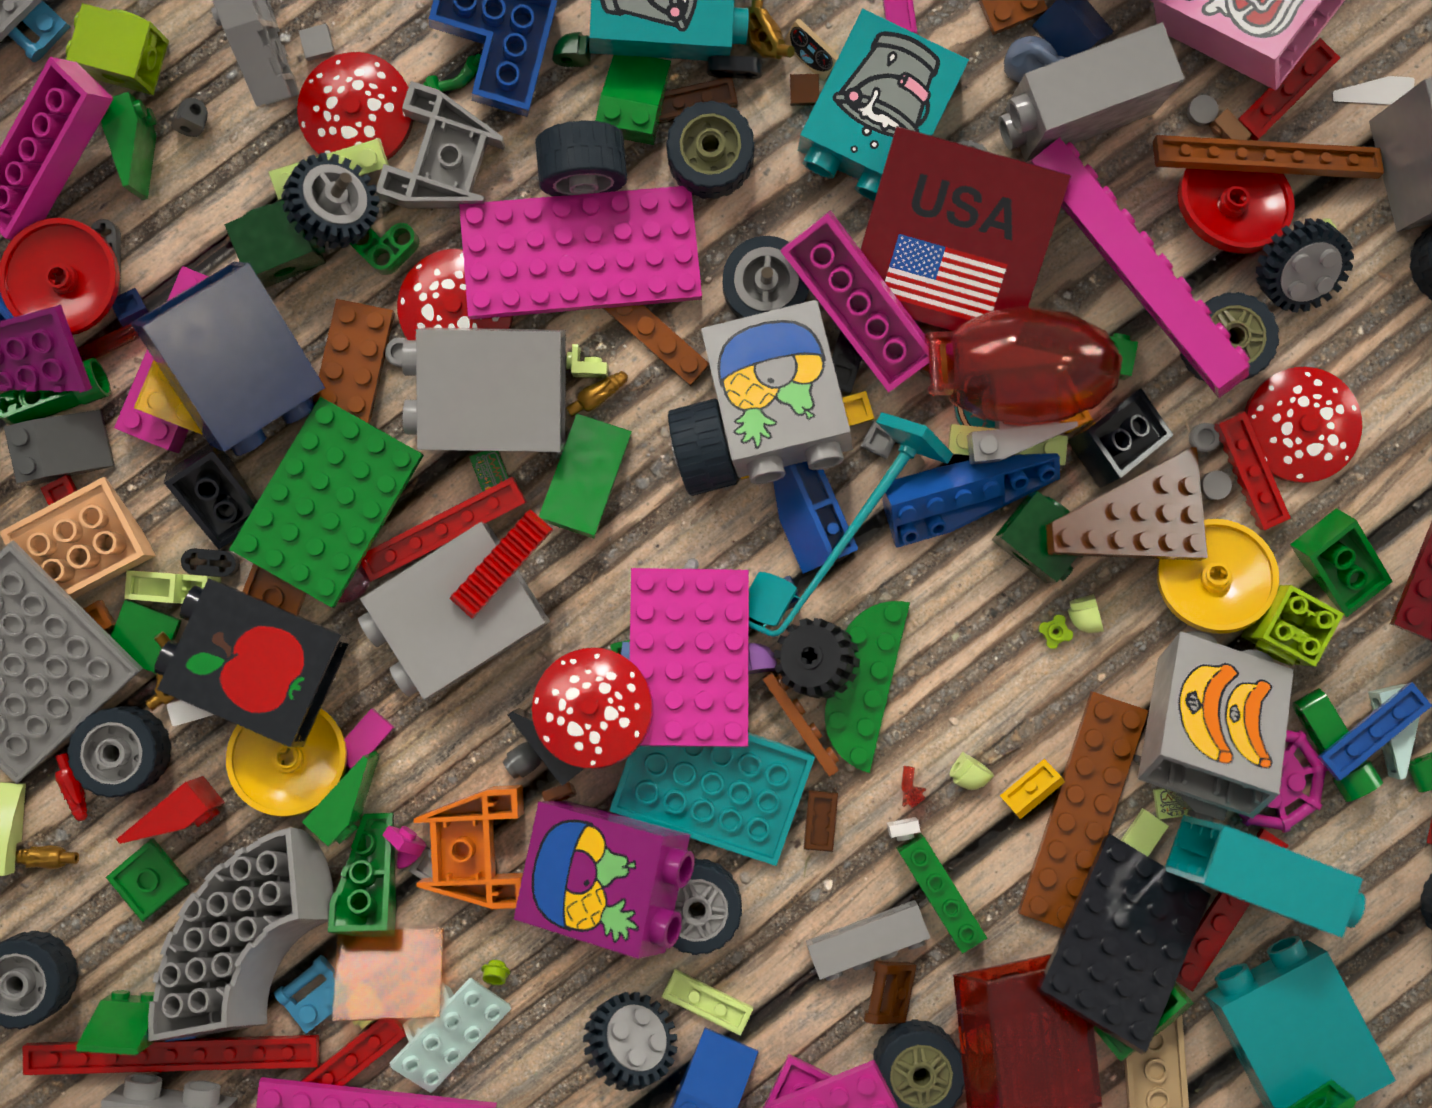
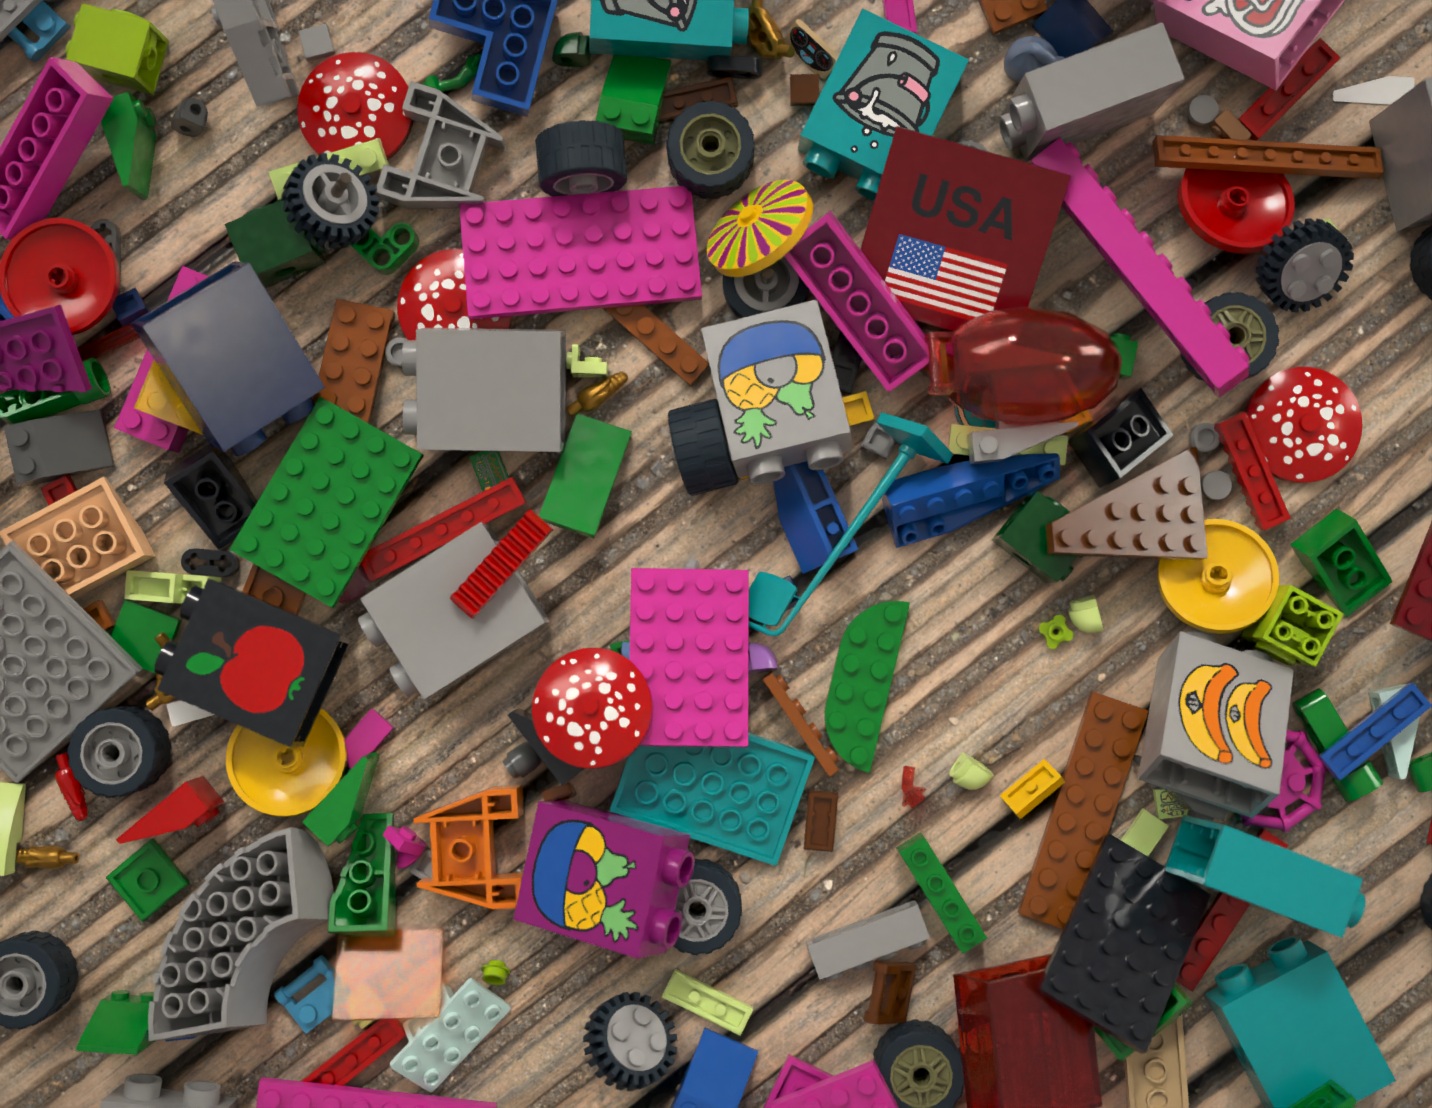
red plate [22,1035,320,1075] -> none
black wheel [774,618,860,699] -> none
white plate [887,817,921,841] -> none
none -> dish [707,180,813,277]

